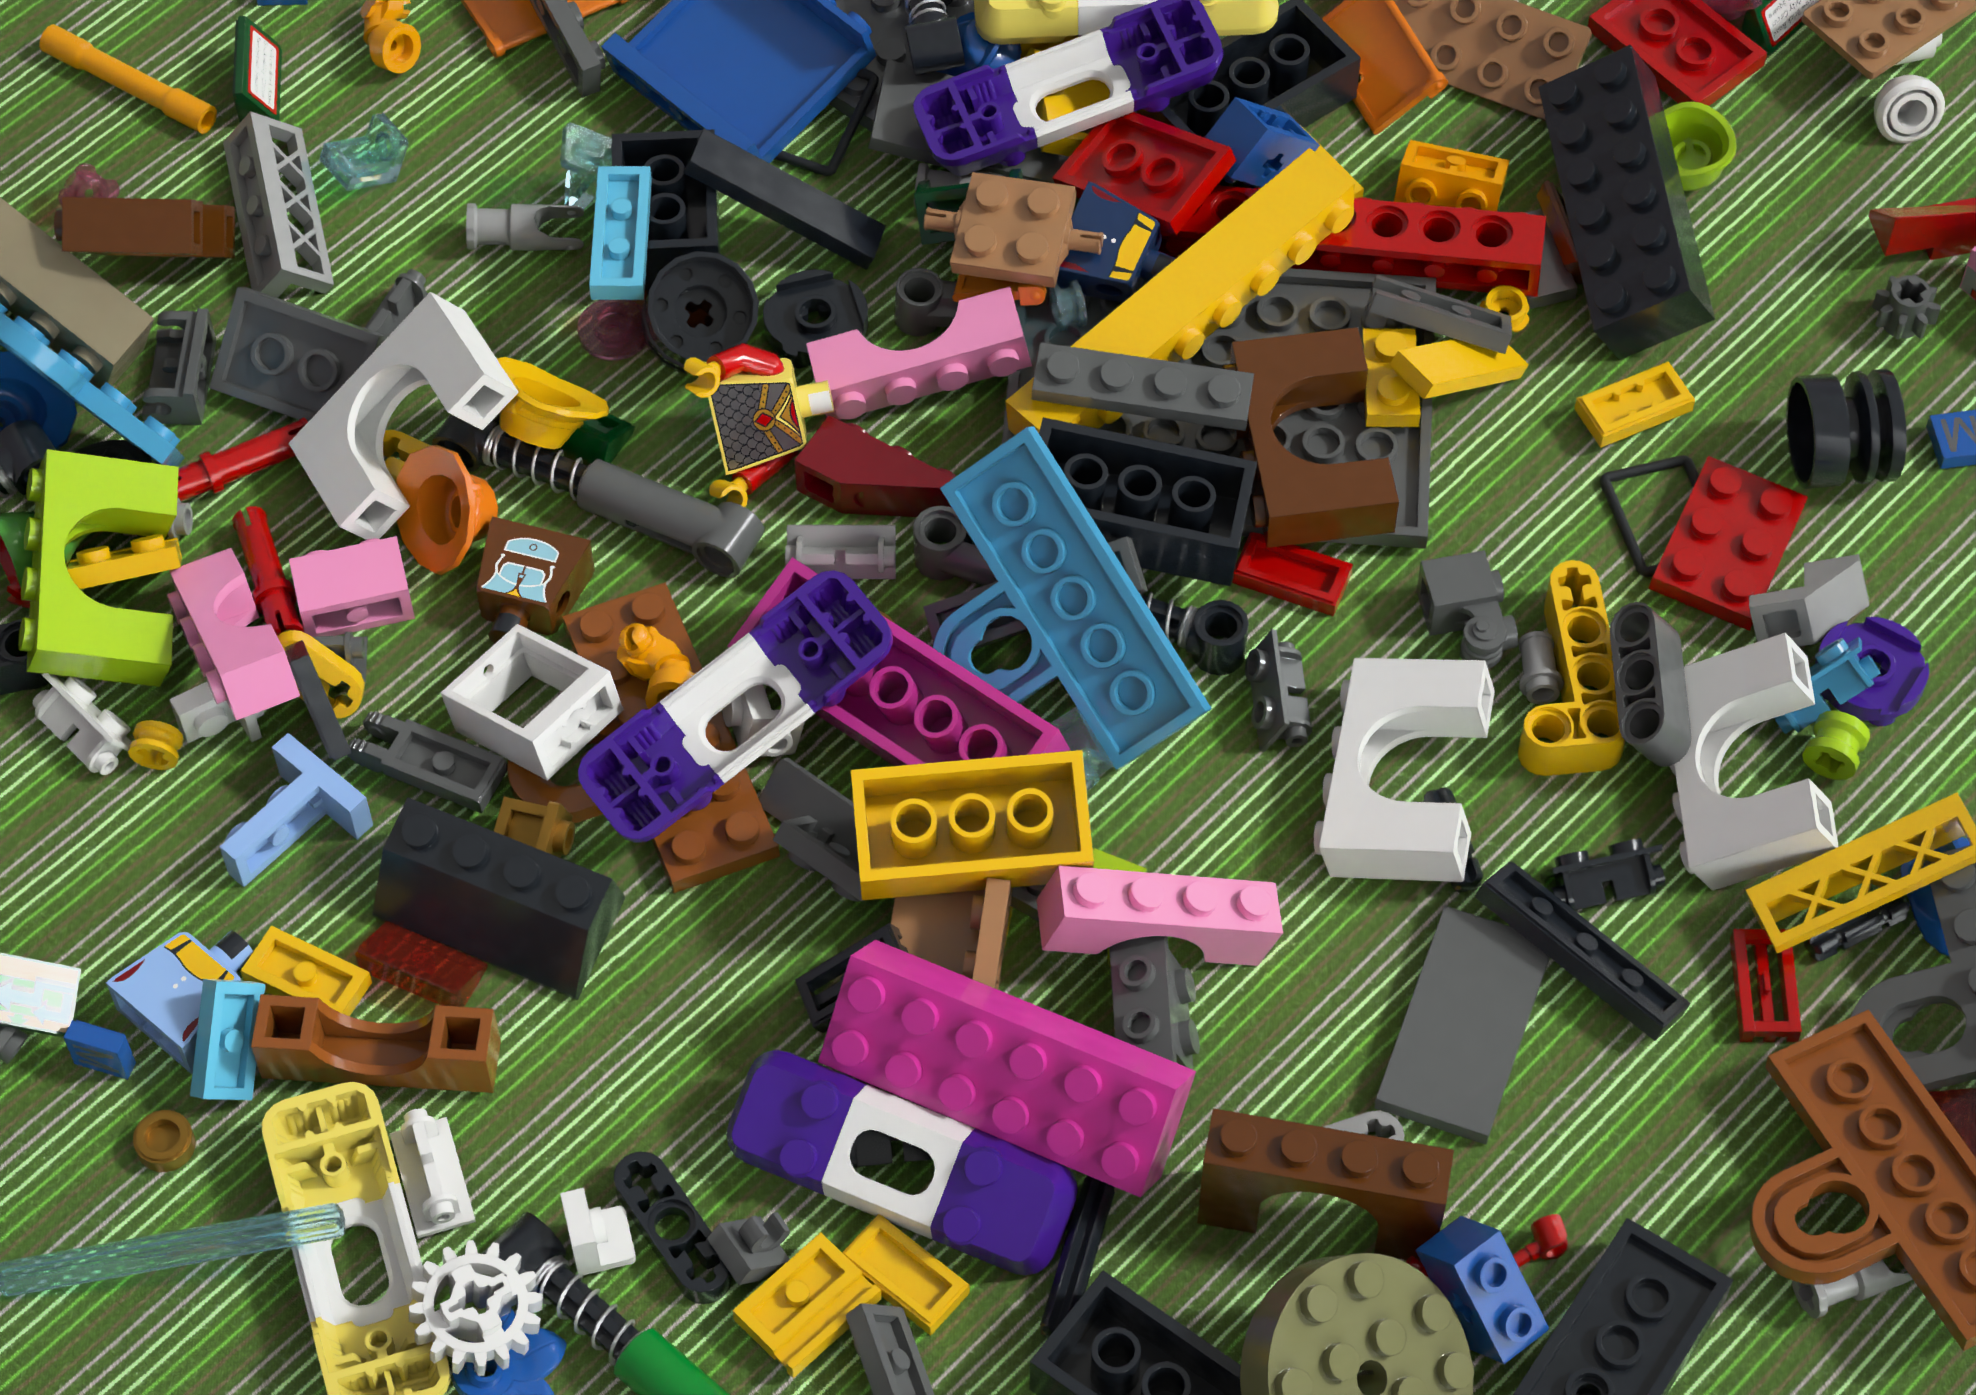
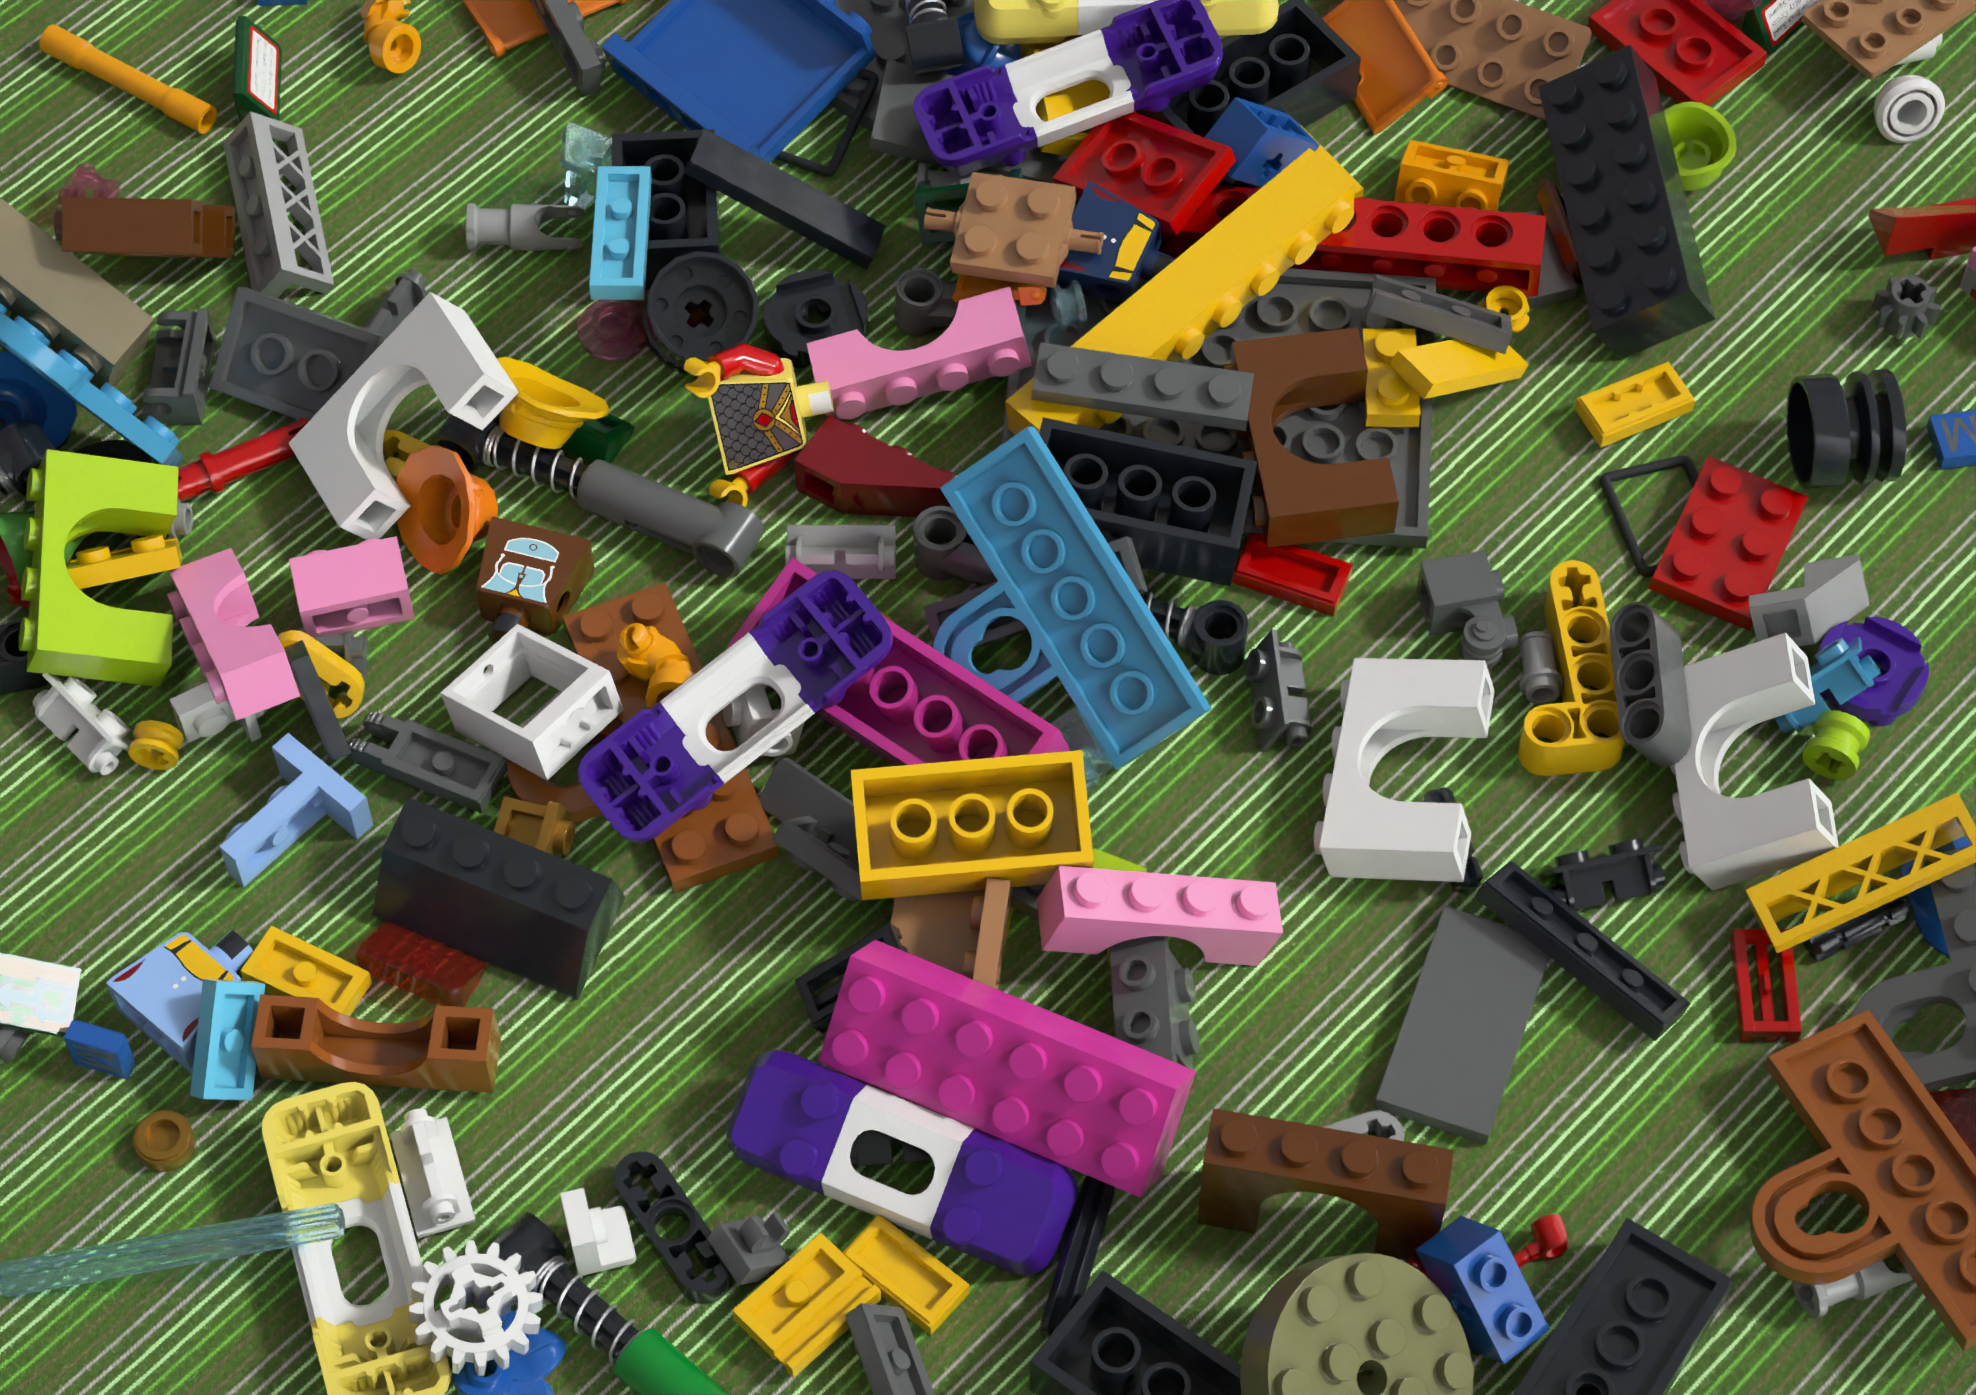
red pin [232,506,305,636] -> none
clear light blue bracket [319,113,409,191] -> none

